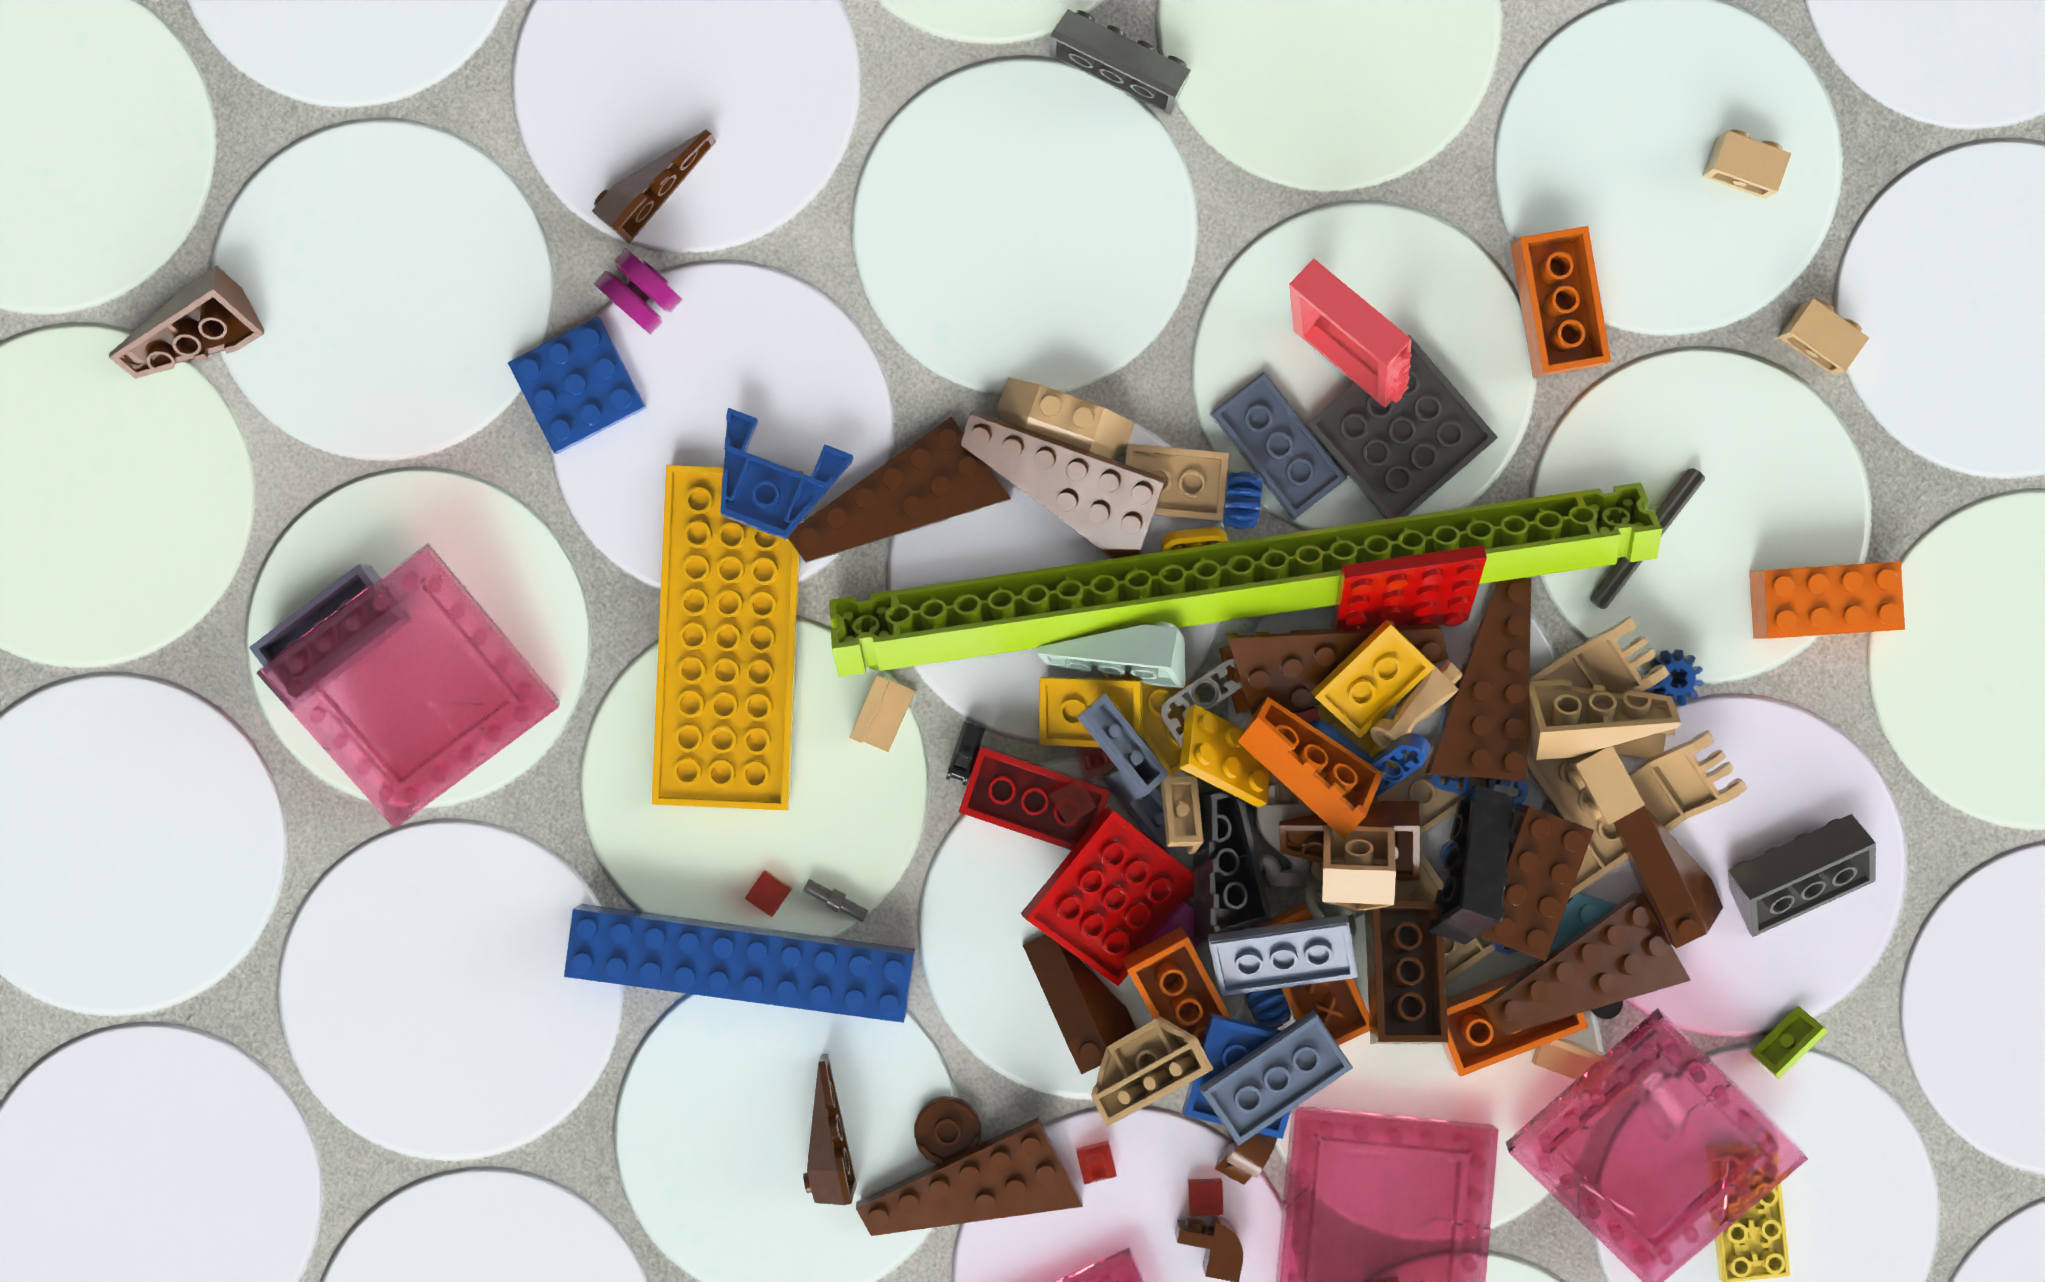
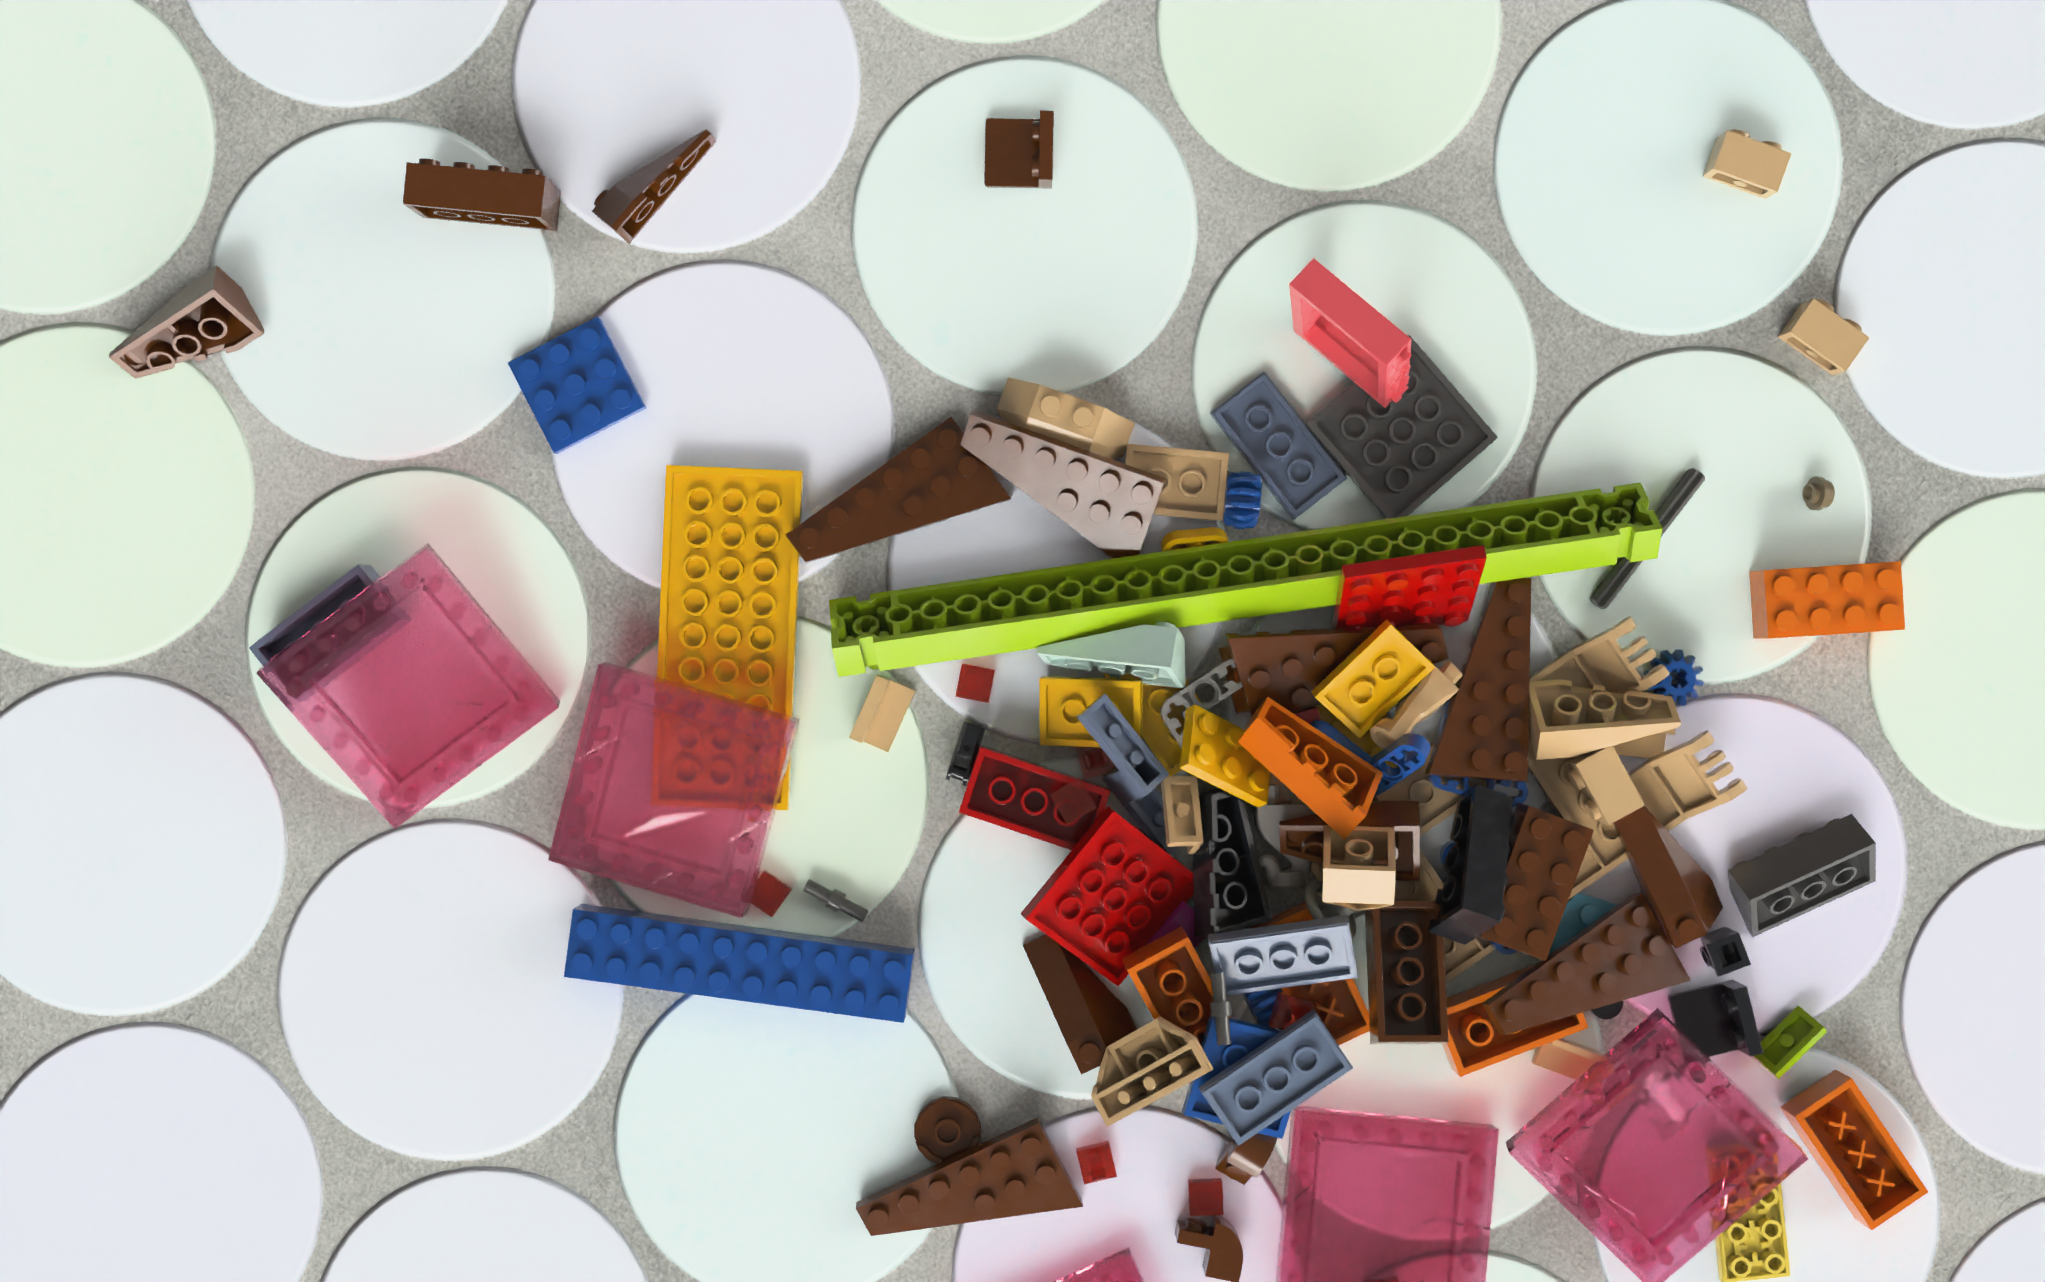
magenta wheel [593,248,683,335] -> none
blue wing [720,408,854,540] -> none
reddish brown wedge [803,1054,857,1205] -> none
dark grey slope [1050,9,1191,115] -> none
orange brick [1510,226,1611,378] -> none
none -> reddish brown brick [403,158,561,231]
none -> clear pink tile [548,662,800,918]
none -> clear red tile [955,663,995,703]
none -> reddish brown bracket [984,110,1054,189]
none -> dark grey bar [1210,973,1232,1045]
none -> clear red tile [1268,992,1314,1030]
none -> black bracket [1668,979,1763,1062]
none -> black brick [1700,926,1751,977]
none -> orange brick [1780,1069,1928,1230]
none -> dark tan plate [1802,476,1835,511]

